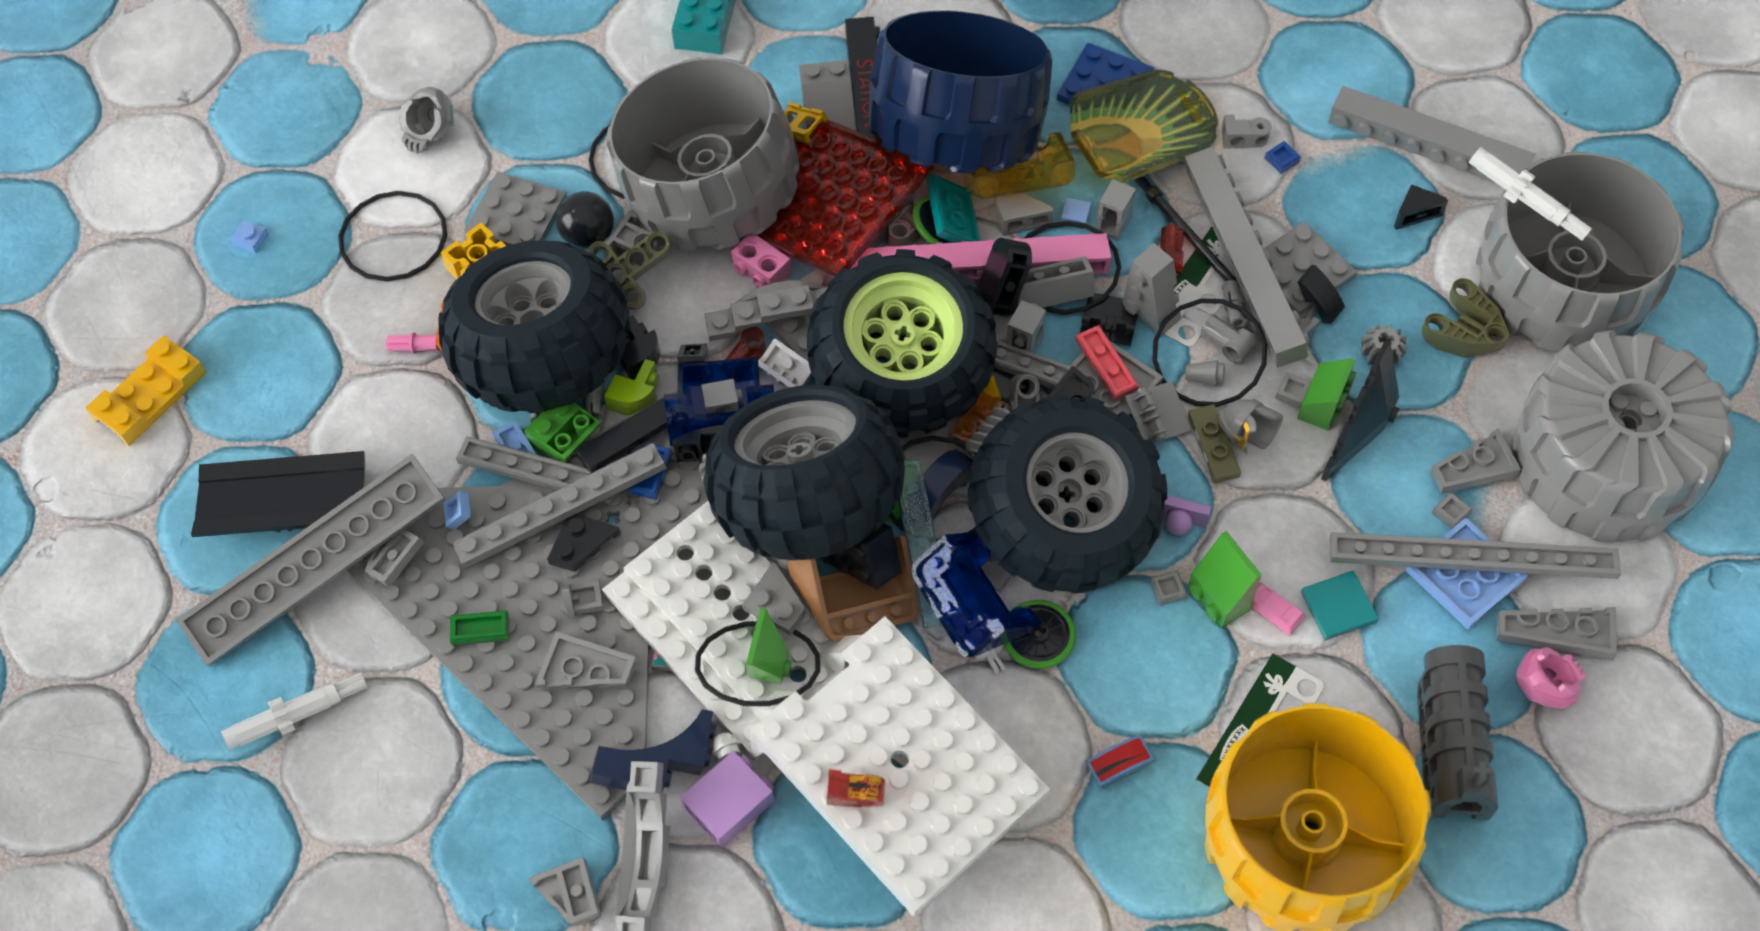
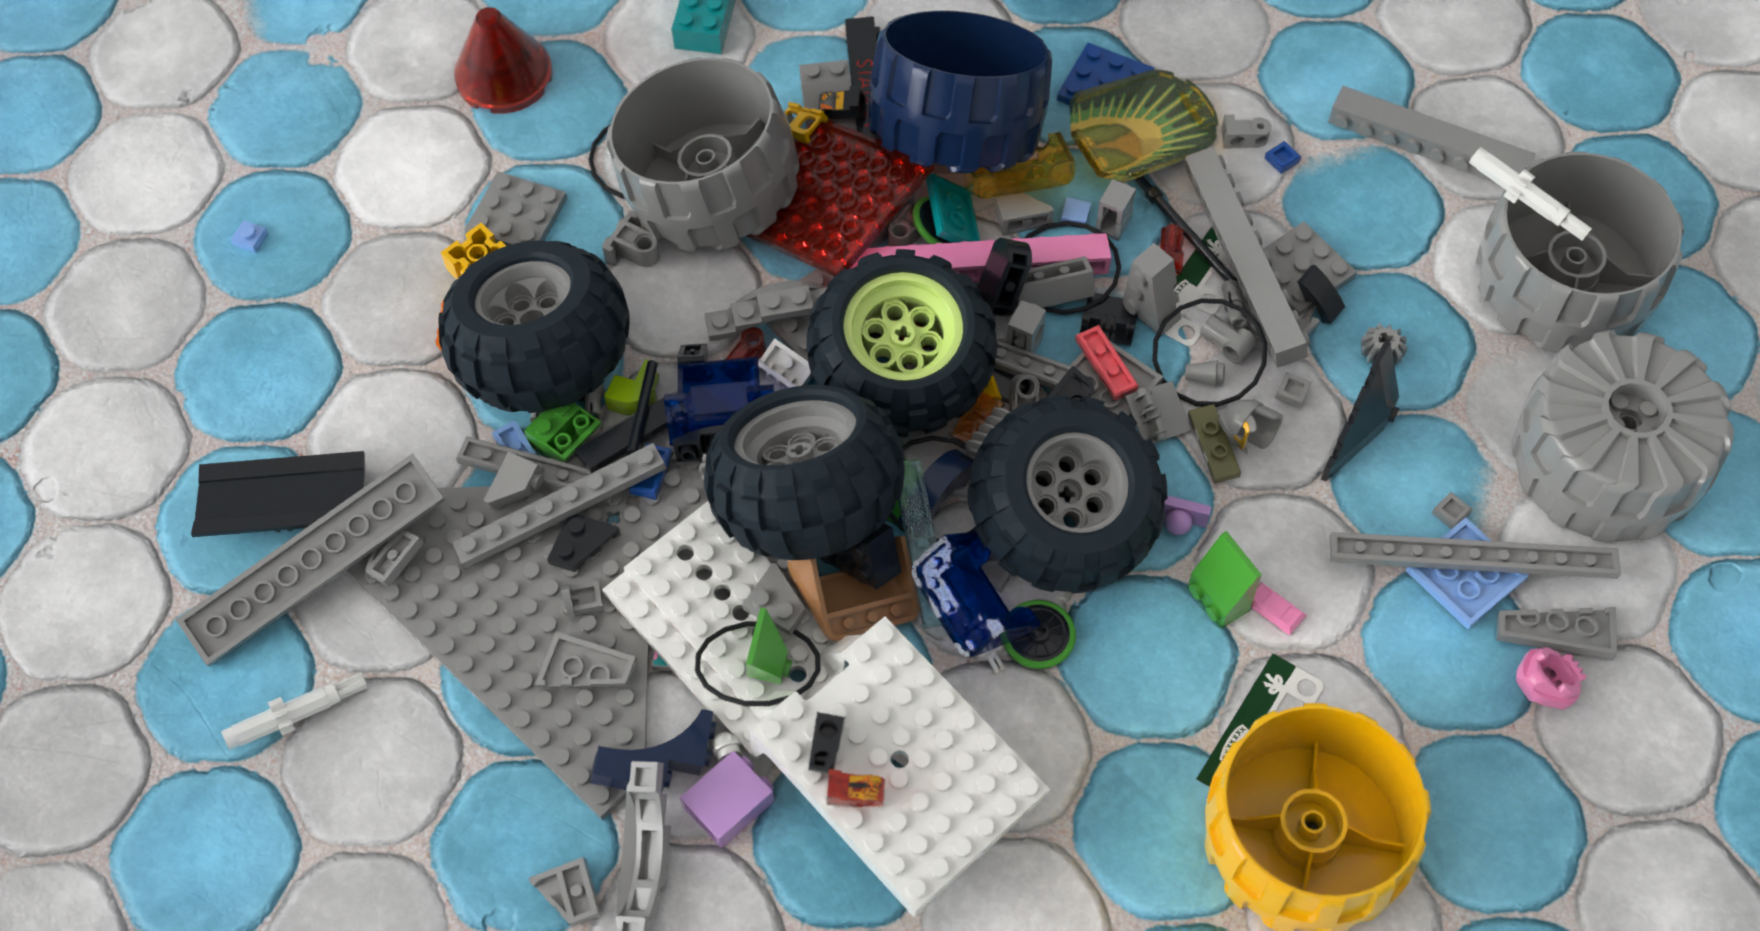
yellow piece [85,335,207,446] -> none
black piece [338,191,447,281] -> none
bright pink axle [386,332,440,353] -> none
light grey helmet [399,87,454,154] -> none
light blue plate [443,491,471,529] -> none
green tile [450,610,509,645] -> none
black piece [556,191,614,249] -> none
olive beam [588,232,673,310] -> none
black brick [620,315,660,380] -> none
light grey brick [701,379,744,421] -> none
bright pink brick [731,233,792,288] -> none
slope [1086,734,1156,788] -> none
light grey tile [1150,571,1187,606] -> none
bright green slope [1297,359,1357,431] -> none
teal tile [1301,570,1379,641] -> none
black slope [1394,184,1448,230] -> none
dark grey piece [1417,645,1498,820] -> none
olive connector [1422,278,1509,358] -> none
light grey wing [1431,428,1521,494] -> none
none -> clear red cone [454,7,553,114]
none -> light grey slope [483,451,545,509]
none -> black bar [627,360,658,455]
none -> black leg [808,712,844,775]
none -> black leg [818,86,867,120]

